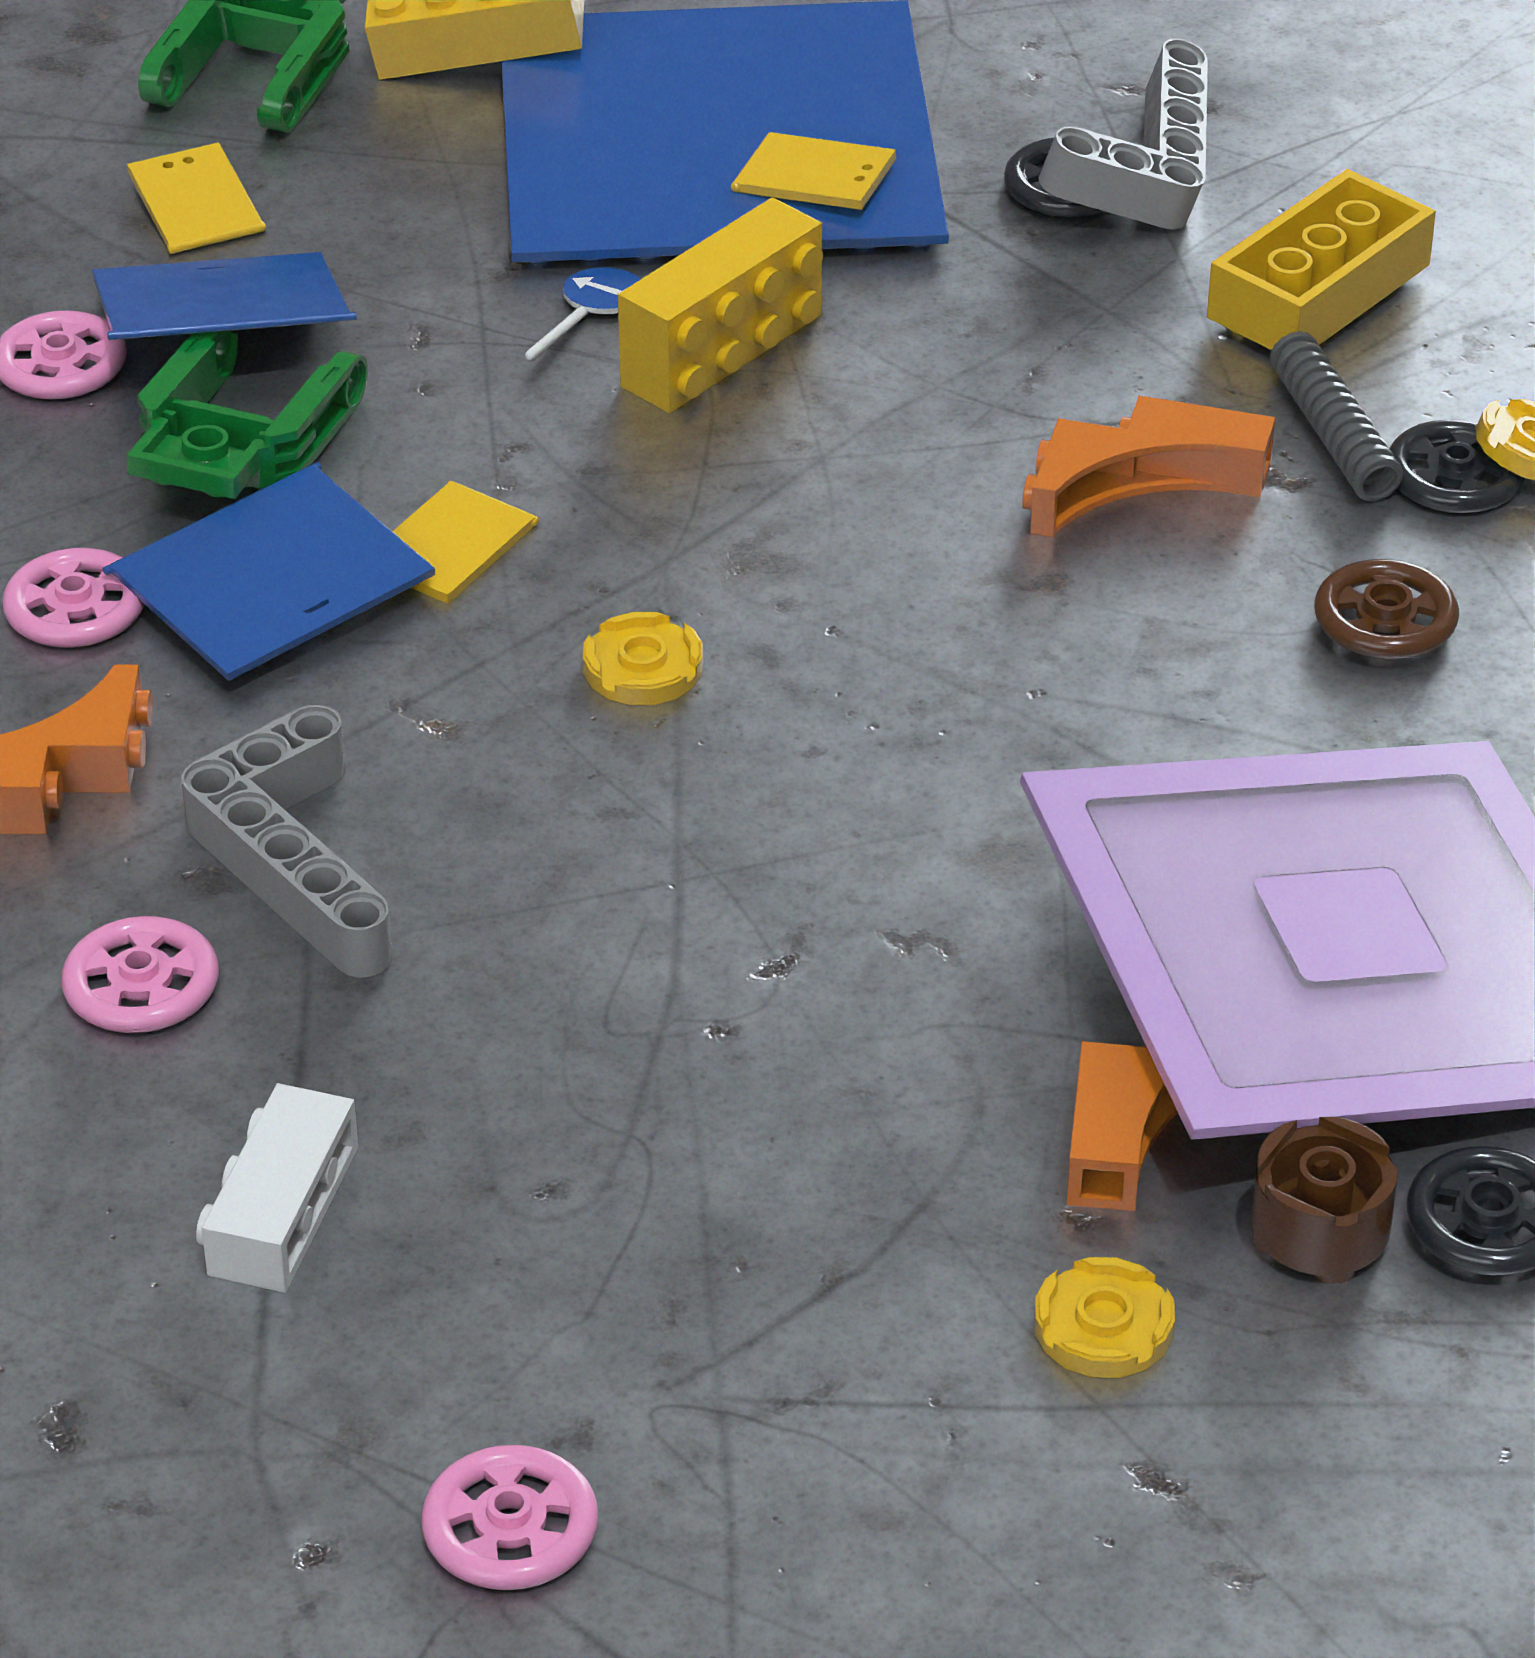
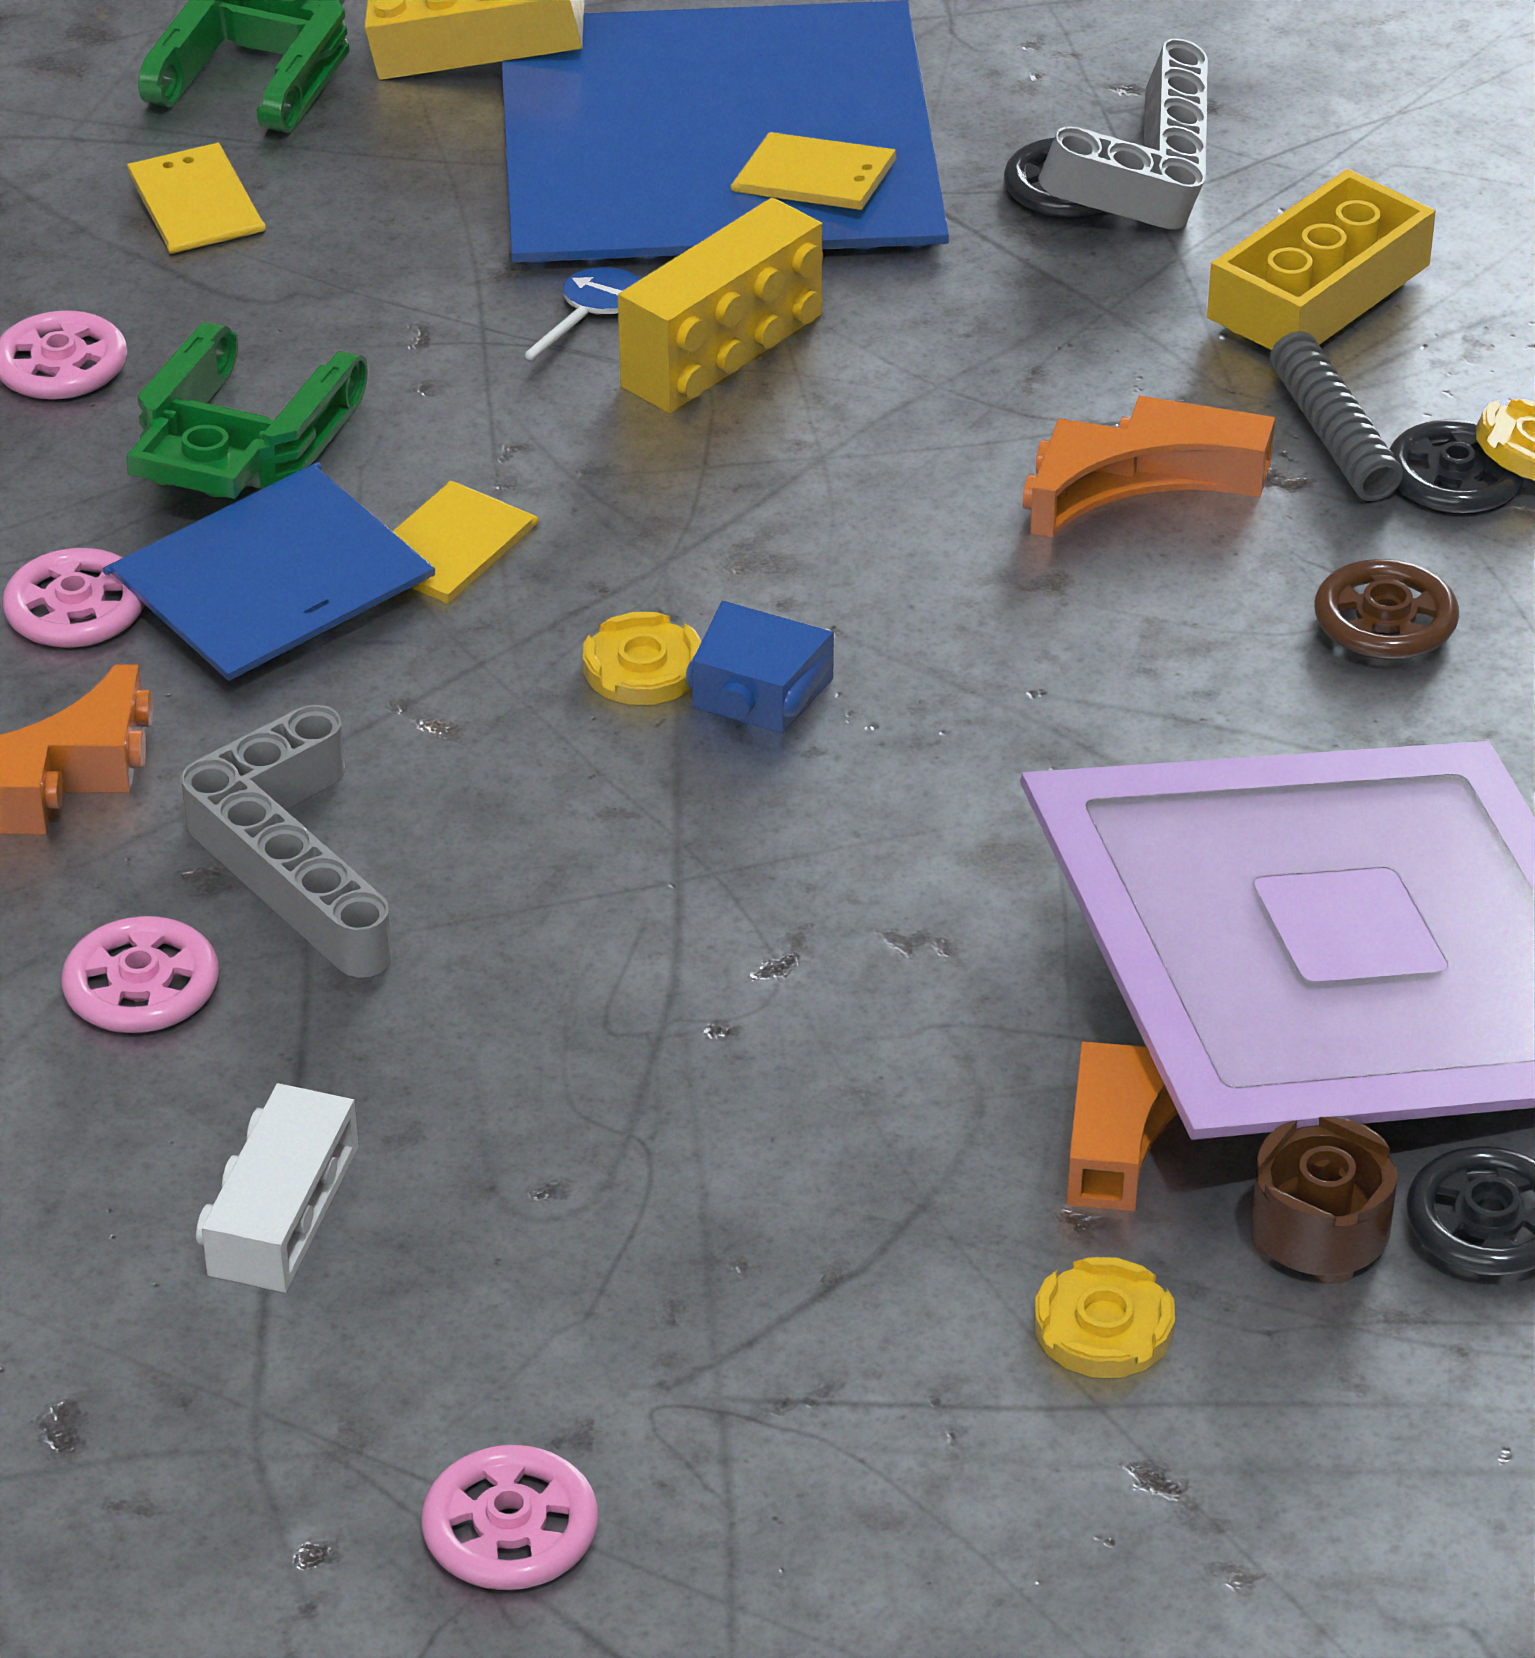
blue piece [92,252,357,340] -> none
none -> blue torso [685,600,834,734]

